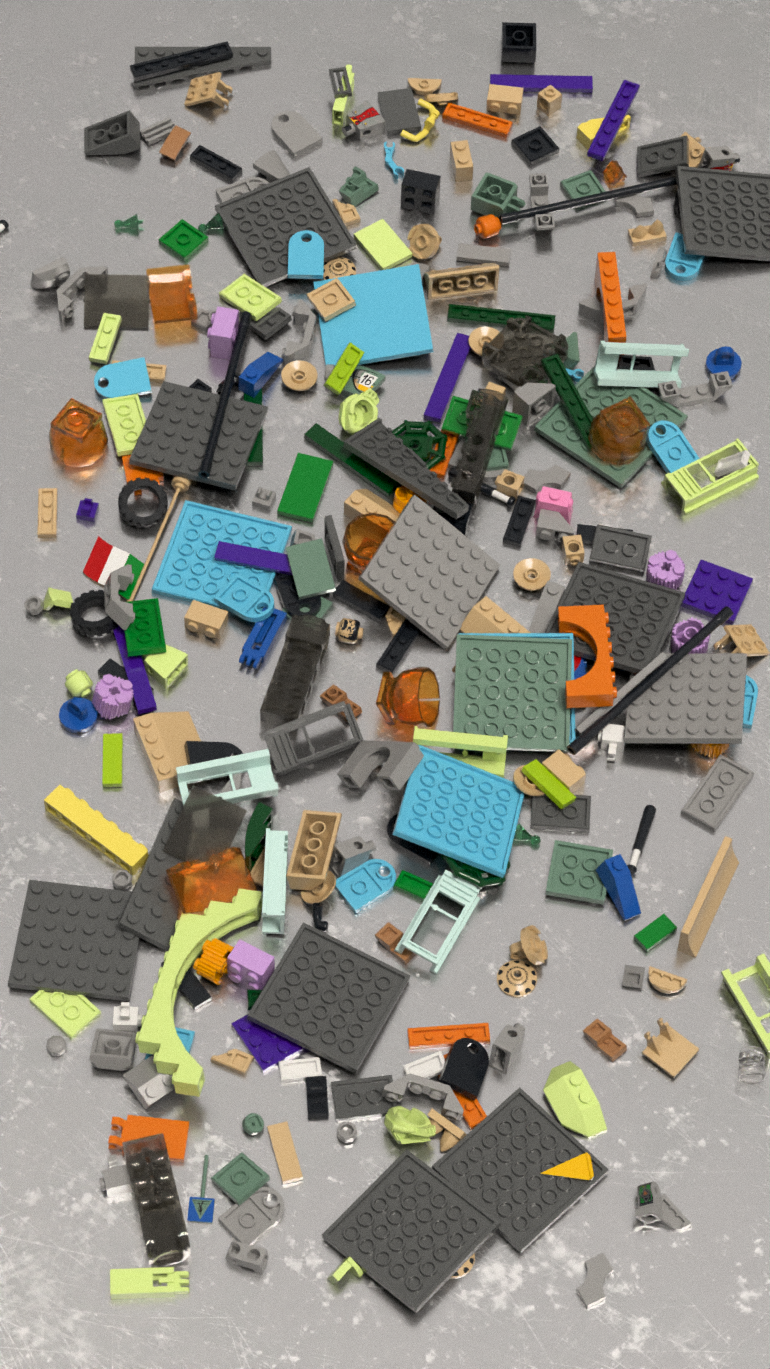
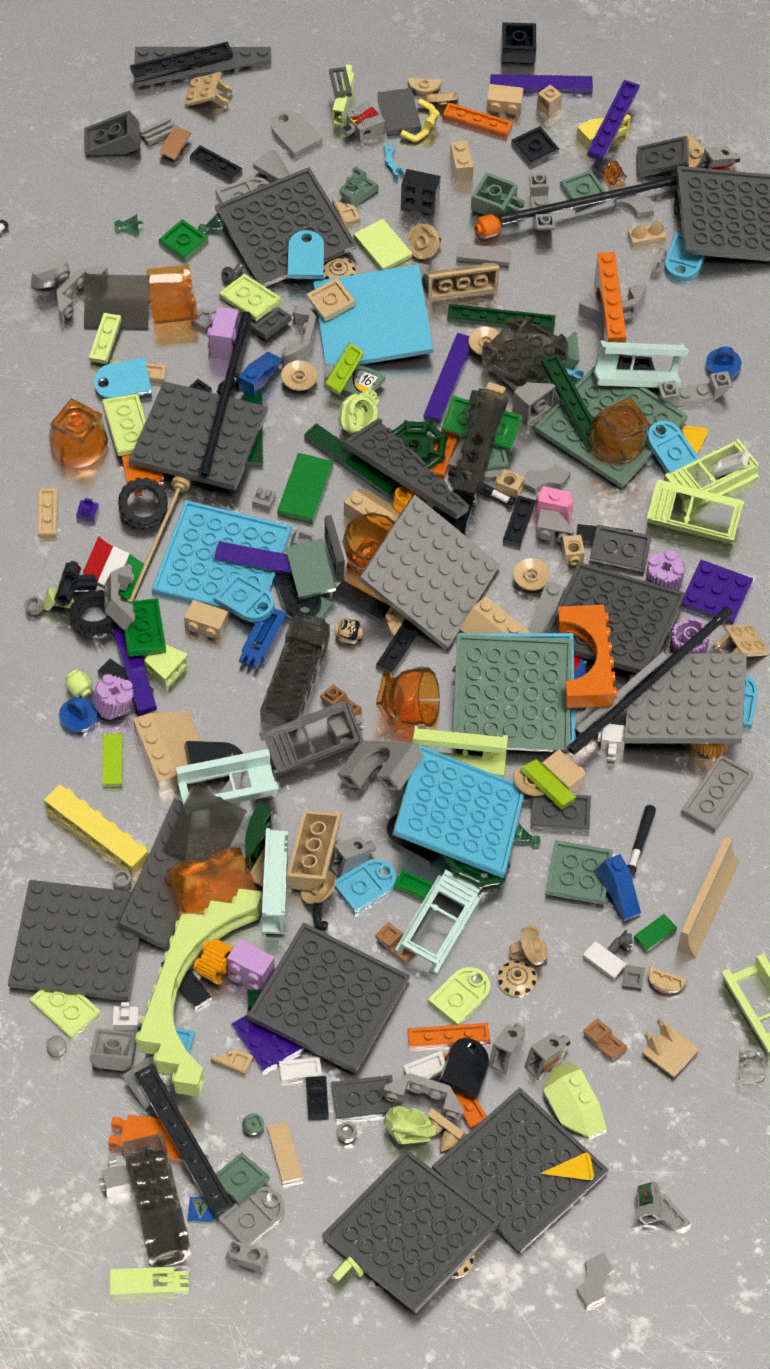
none -> black piece [55,561,97,607]
none -> black tile [134,1064,234,1217]
none -> dark grey plate [221,263,244,284]
none -> light grey brick [327,712,363,745]
none -> yellowish green tile [428,967,490,1025]
none -> light grey torso [524,1033,571,1081]
none -> white tile [583,941,627,981]
none -> dark grey plate [607,930,633,954]
none -> yellowish green piece [647,479,745,545]
none -> yellow sticker [683,426,708,455]

